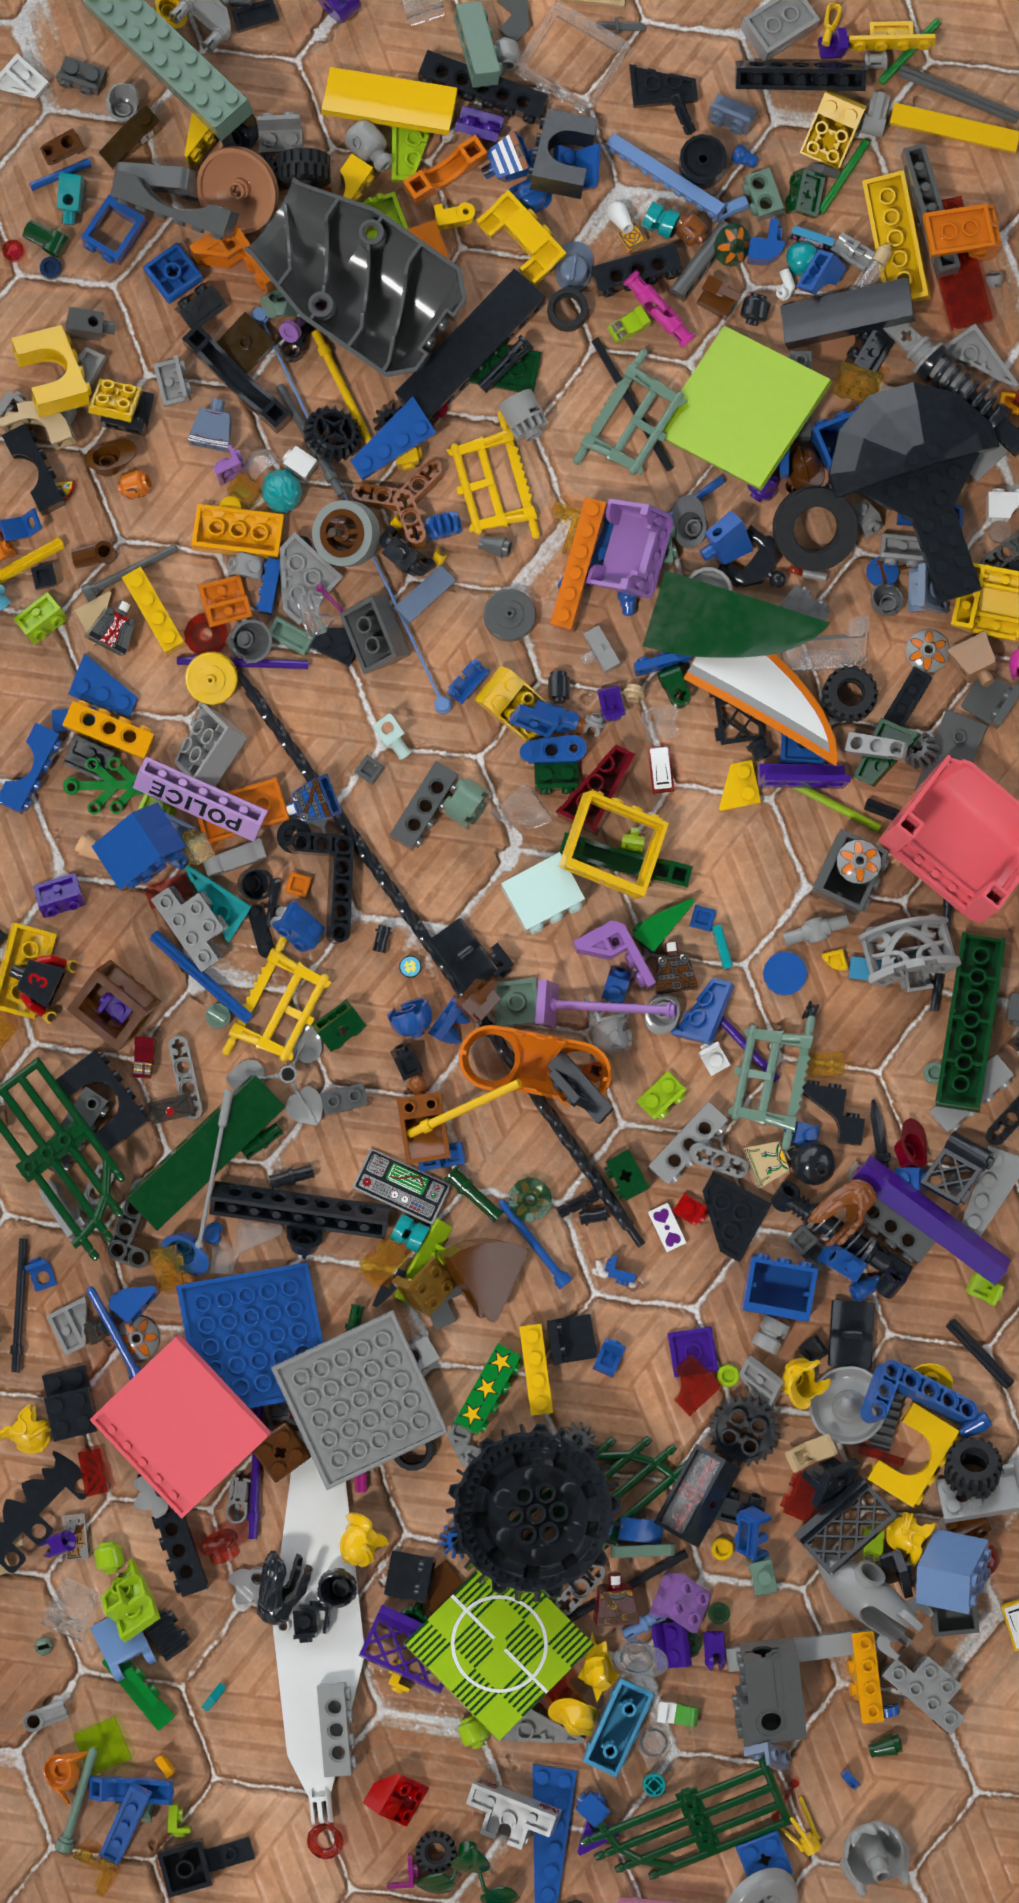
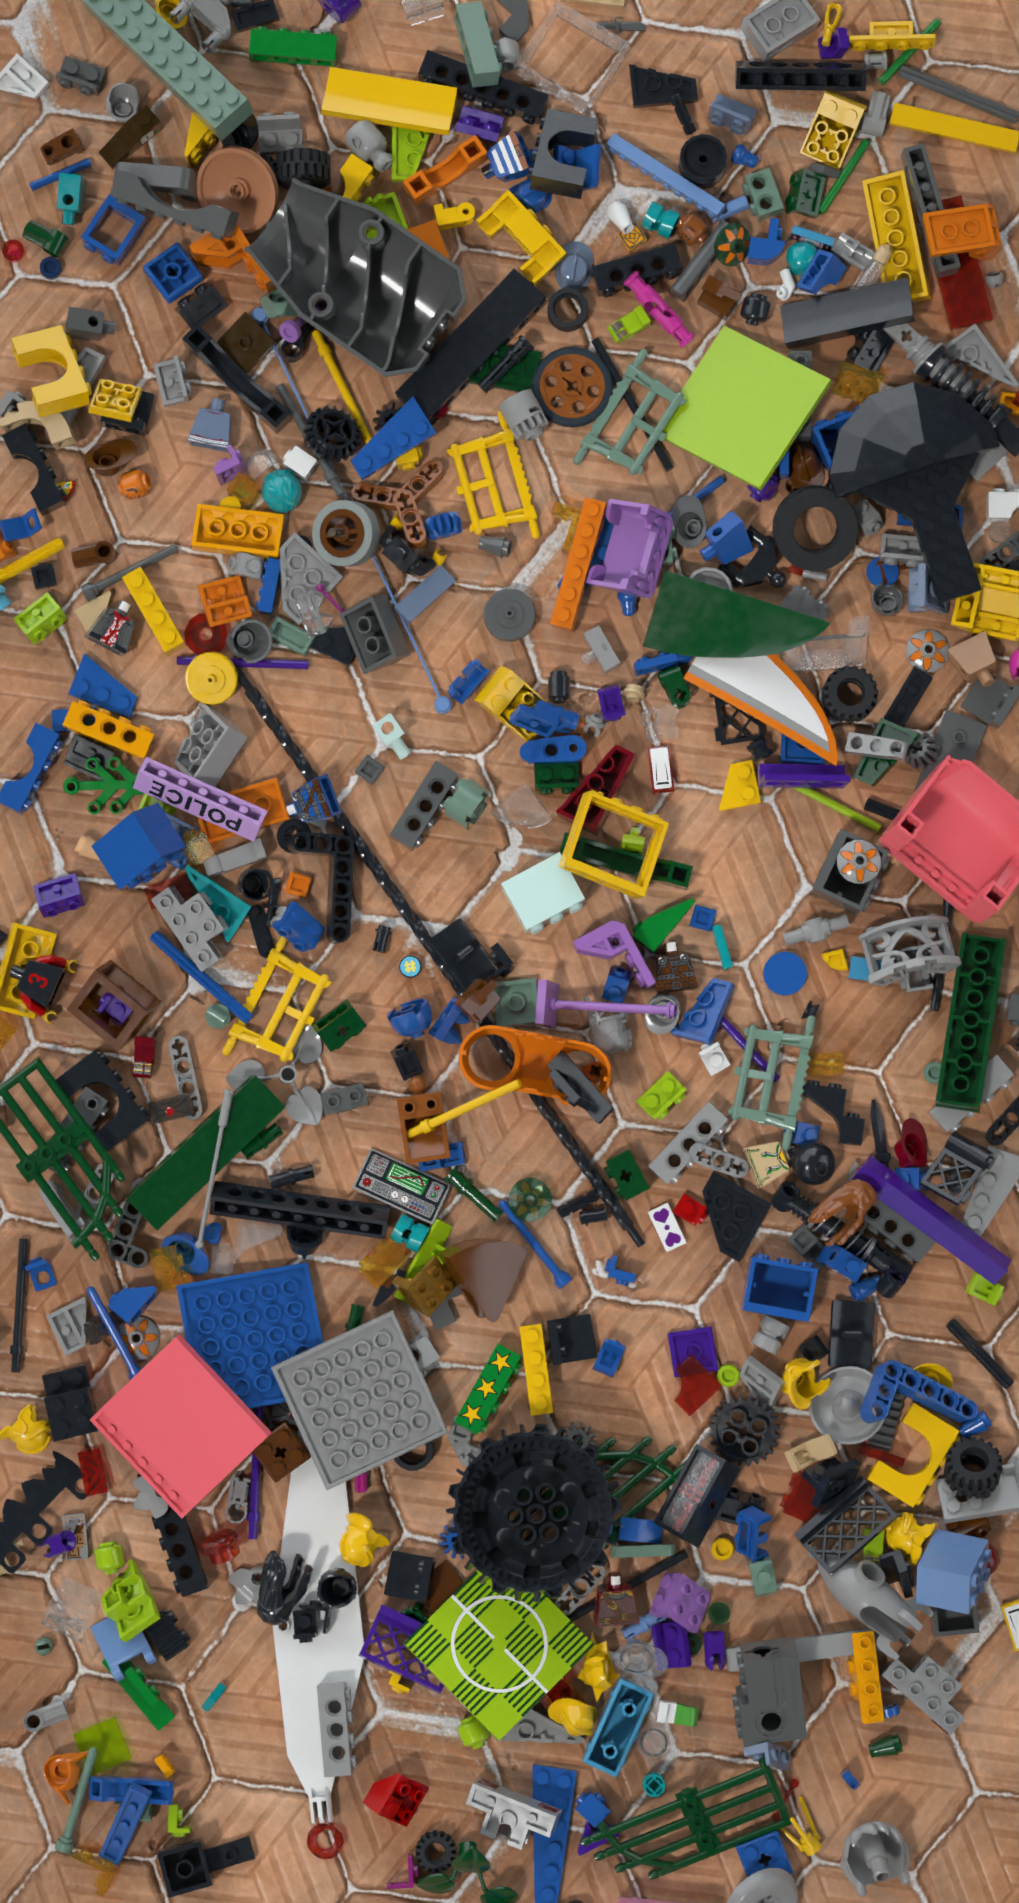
none -> green brick [249,26,338,67]
none -> wedge [531,347,613,428]

